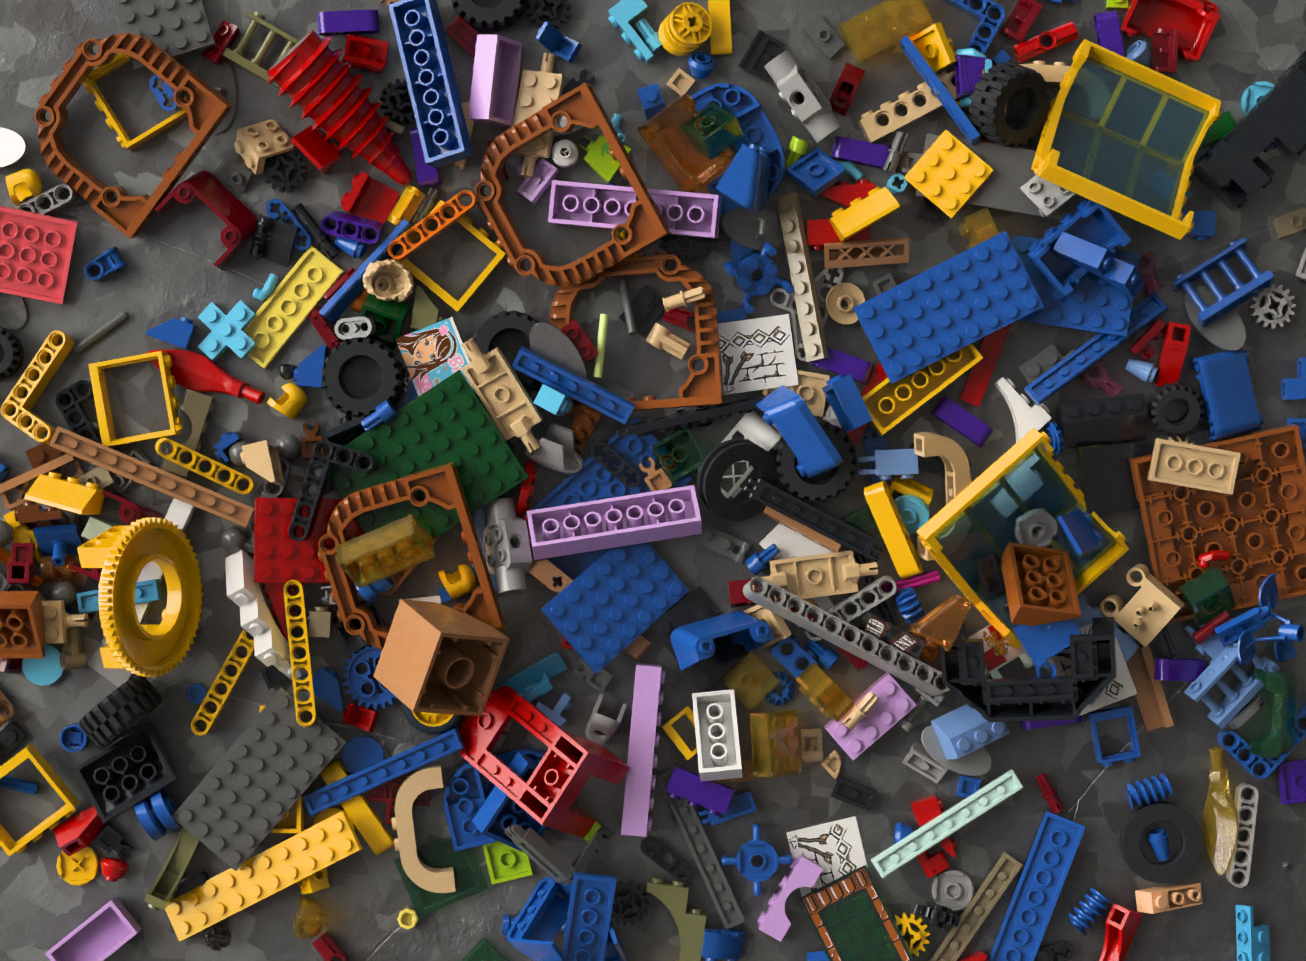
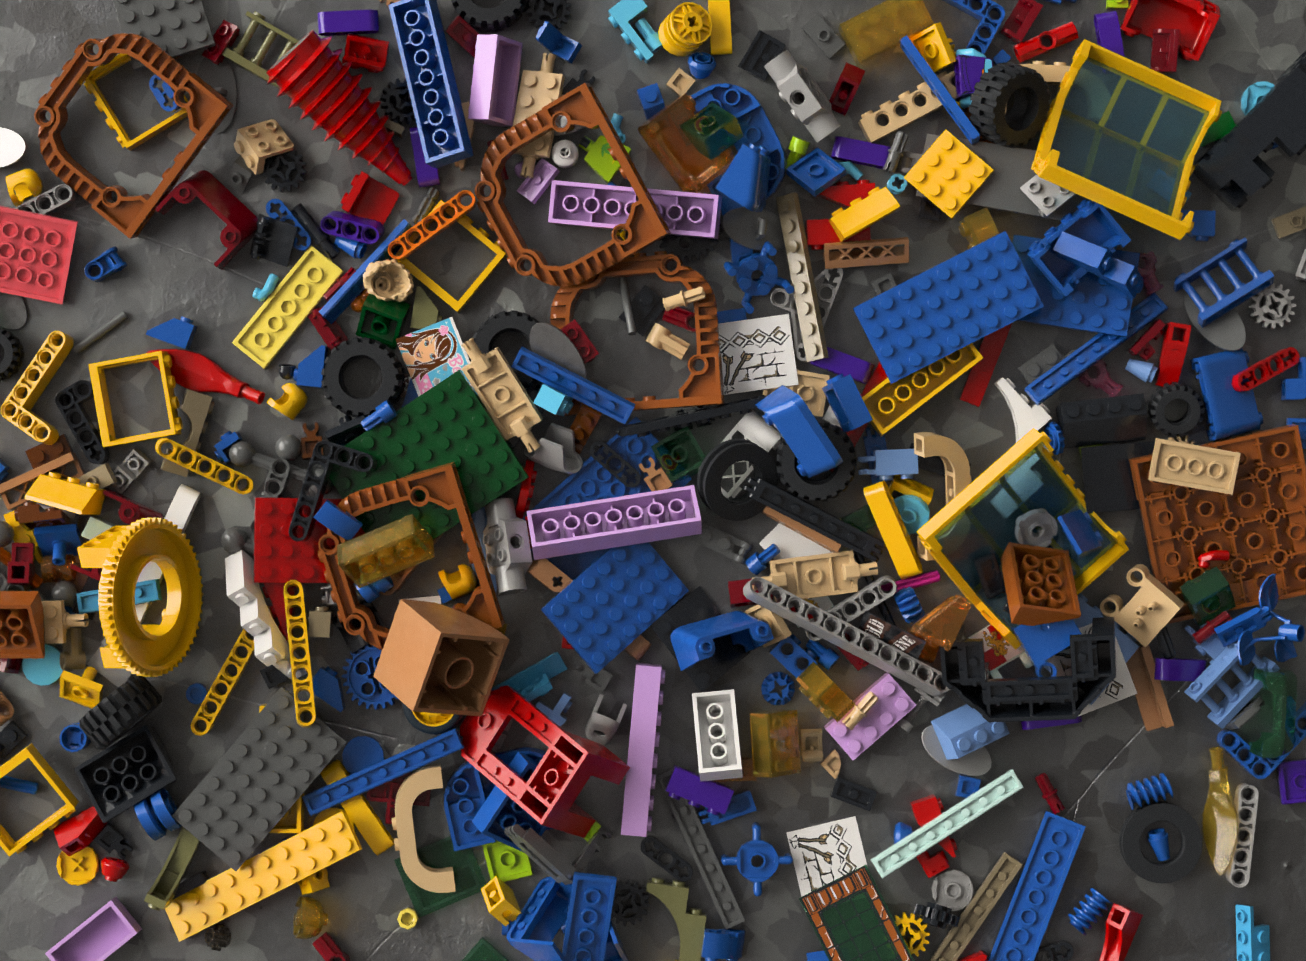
medium nougat plate [49,426,255,529] -> none
medium azure plate [198,300,258,362] -> none
tan slope [240,440,285,486] -> none
red slope [291,125,343,175] -> none
plate [335,316,376,340] -> none
red bracket [342,703,380,733] -> none
yellow hinge [387,184,426,226] -> none
yellowish green bar [593,314,609,378] -> none
yellow tile [662,705,697,760] -> none
clear yellow tile [721,651,781,710] -> none
lavender arch [757,854,823,942] -> none
tan dish [826,282,865,325] -> none
light grey slope [902,741,948,784] -> none
dark purple beam [932,396,994,448] -> none
blue window [1087,705,1141,766] -> none
medium blue cone [1124,40,1151,66] -> none
light nougat slope [1135,883,1203,914] -> none
none -> yellow tile [59,666,103,709]
none -> blue slope [313,500,363,541]
none -> yellow brick [481,876,521,926]
none -> red beam [1232,347,1300,392]

